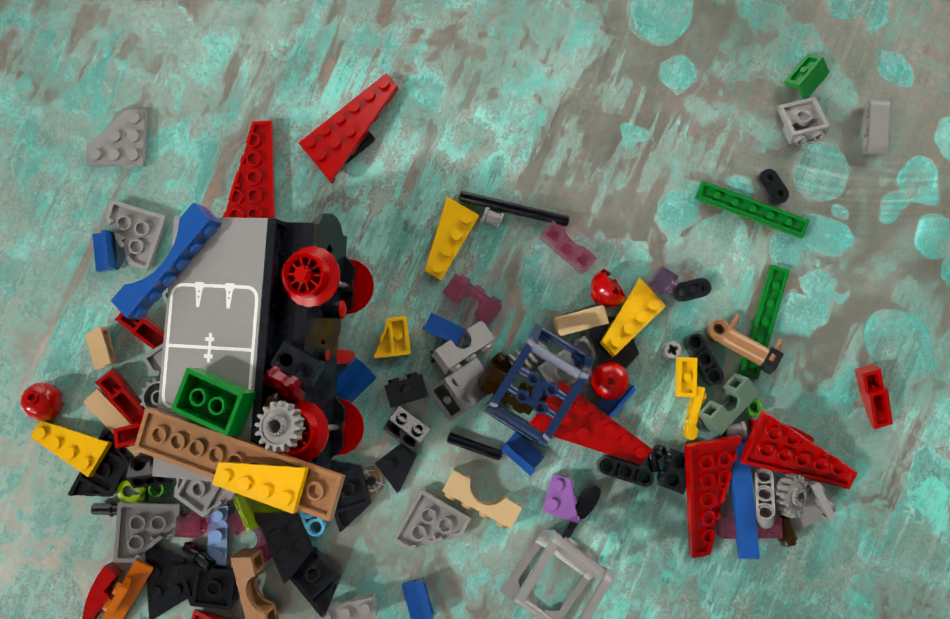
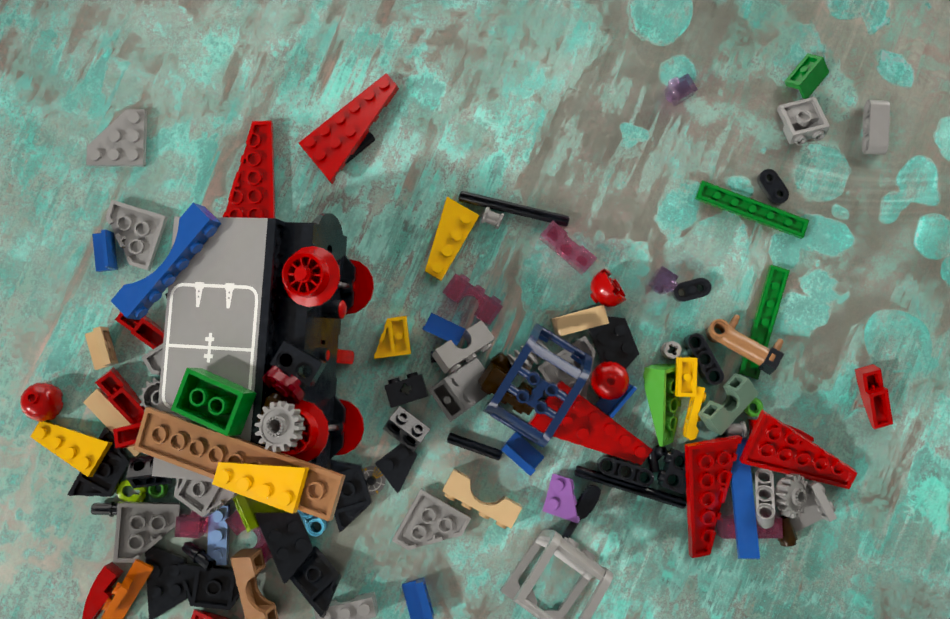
blue panel [336,357,376,403] -> none
yellow wing [599,278,666,357] -> none
none -> black axle [574,466,687,509]
none -> bright green wedge [643,364,682,447]
none -> clear purple brick [665,73,698,106]

